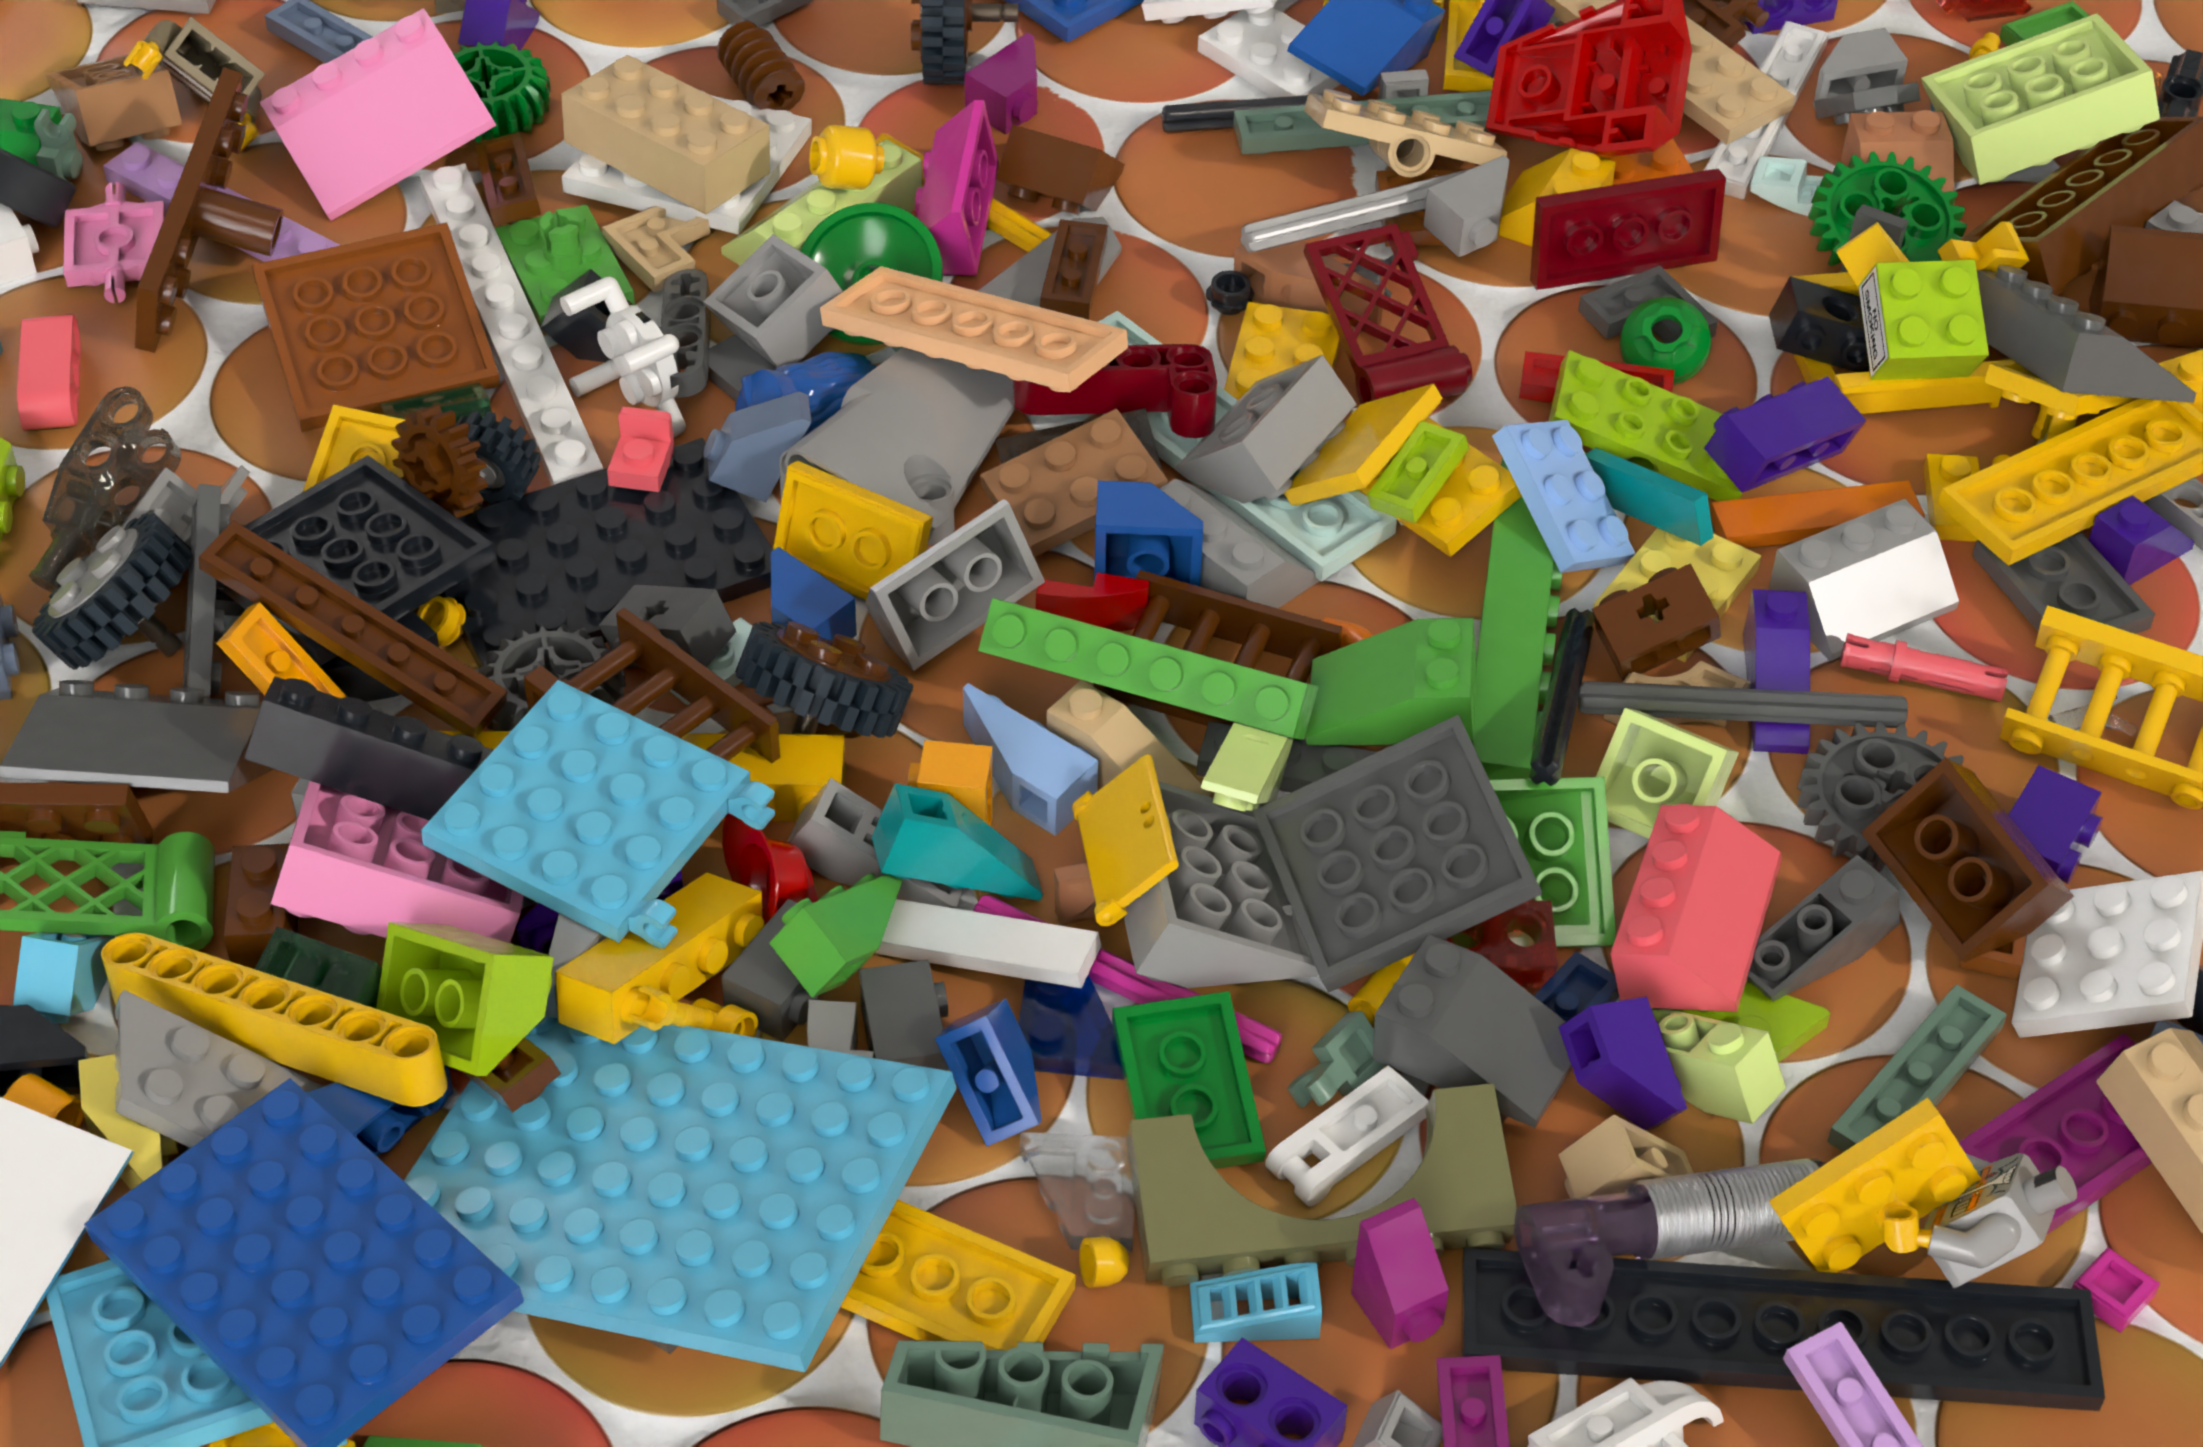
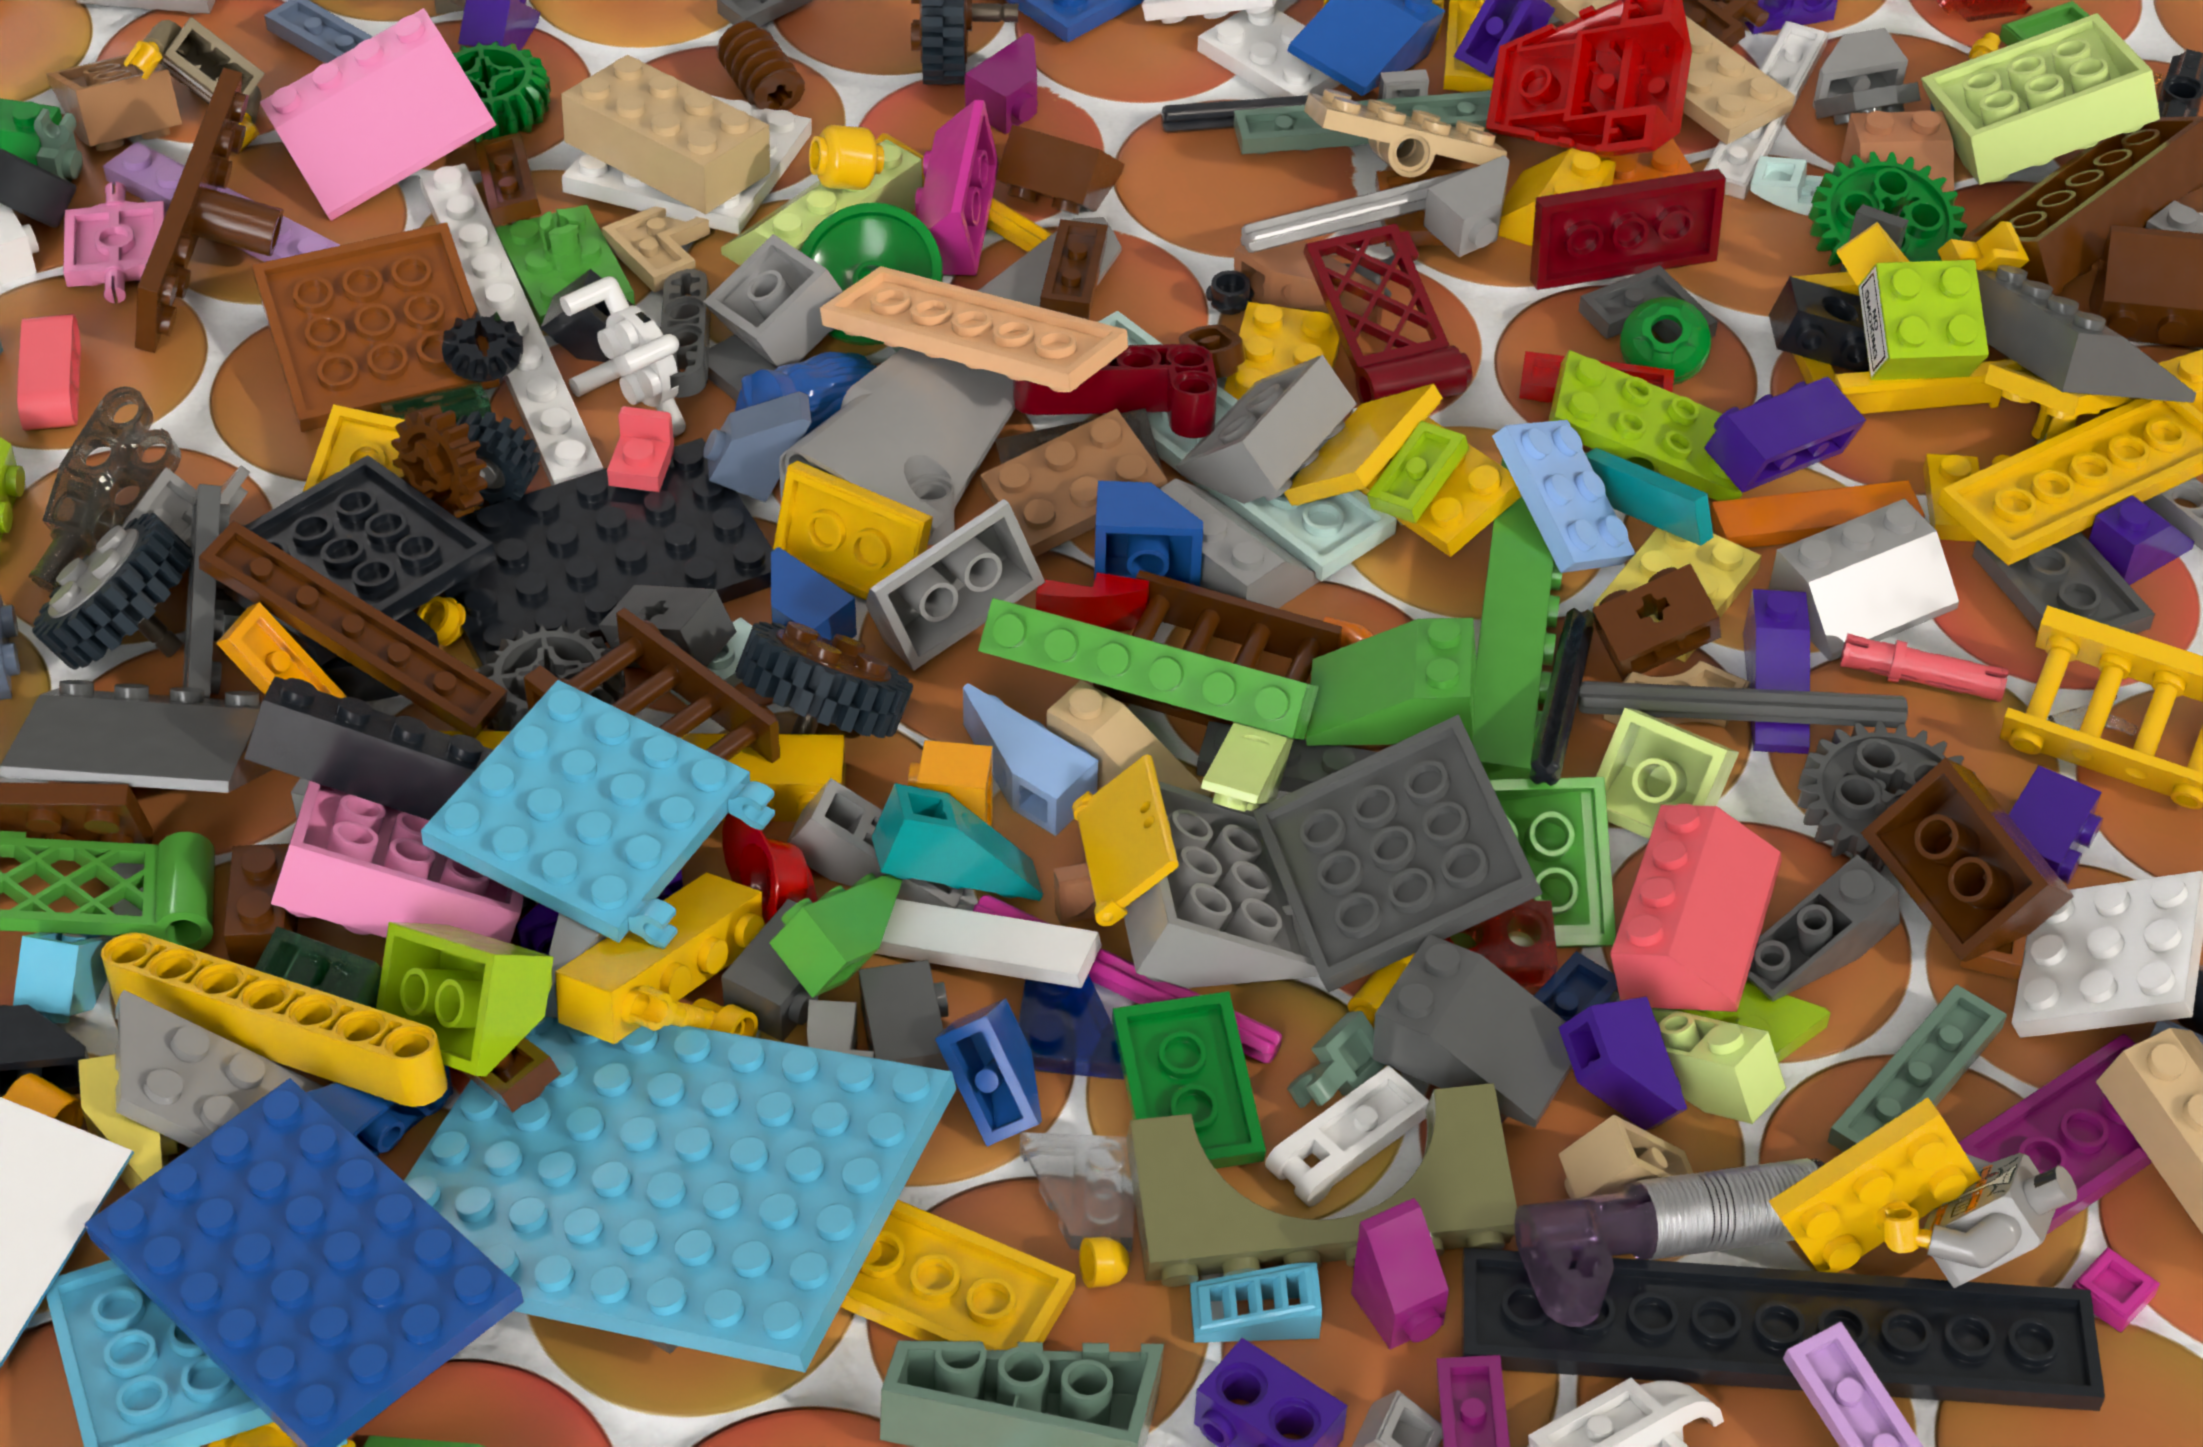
none -> black gear [442,310,523,382]
none -> reddish brown plate [1179,324,1246,378]

